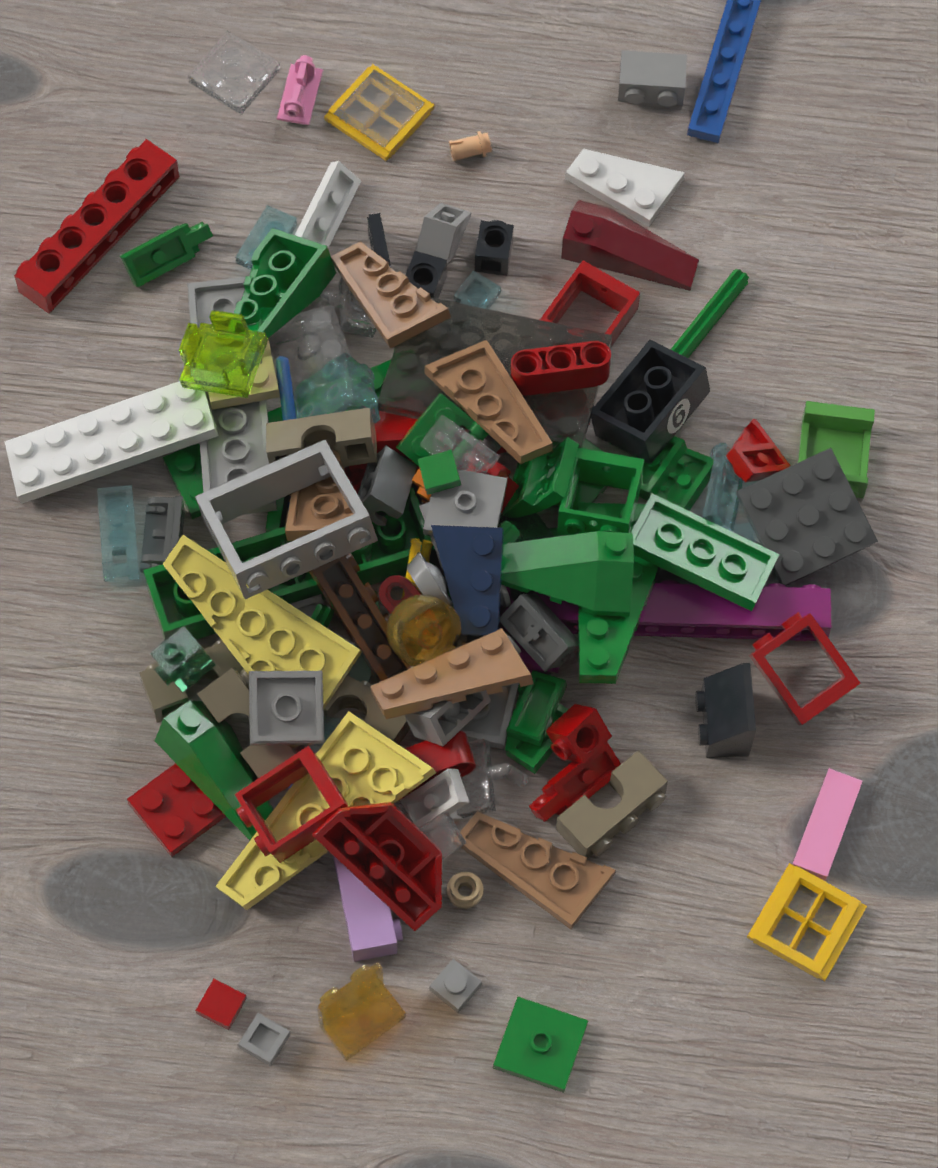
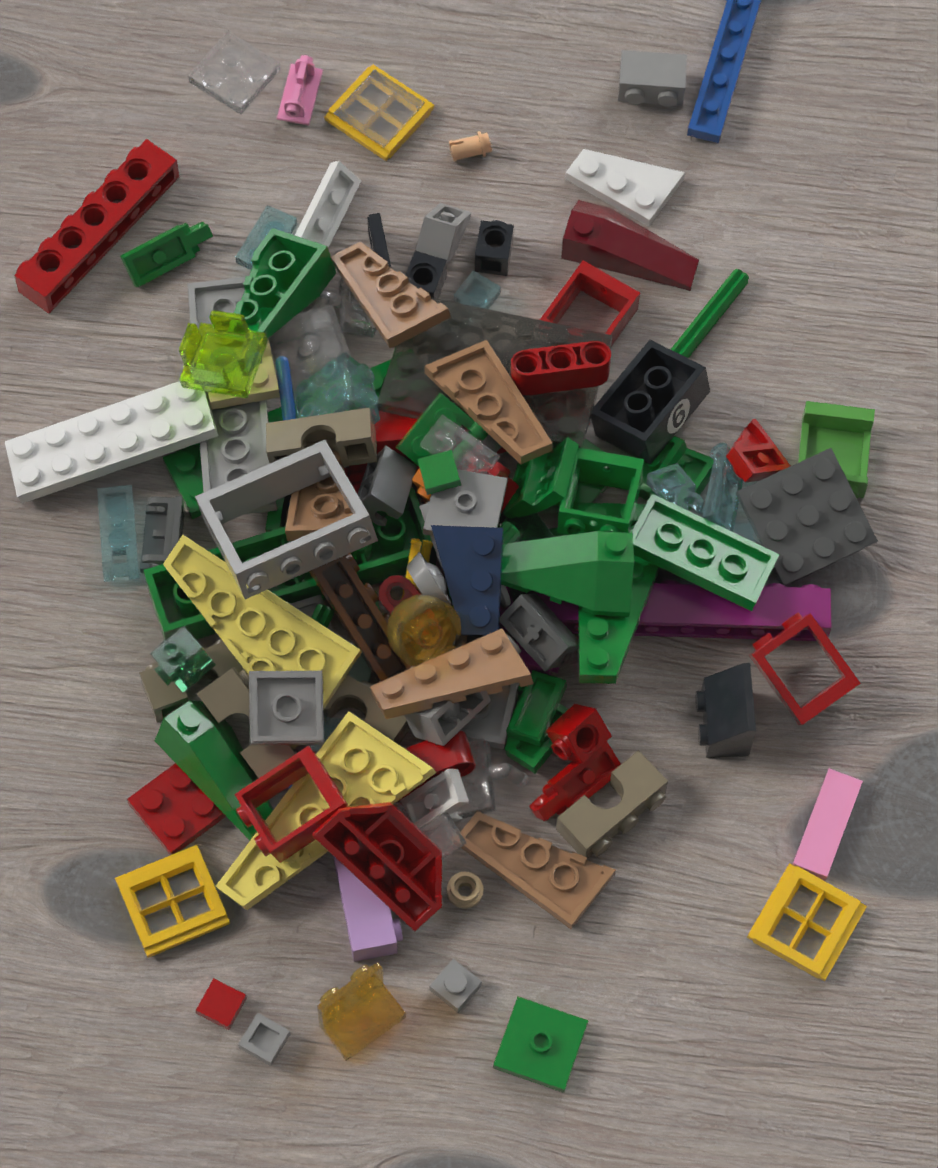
none -> yellow piece [115,845,230,958]
none -> clear light blue plate [646,463,704,513]

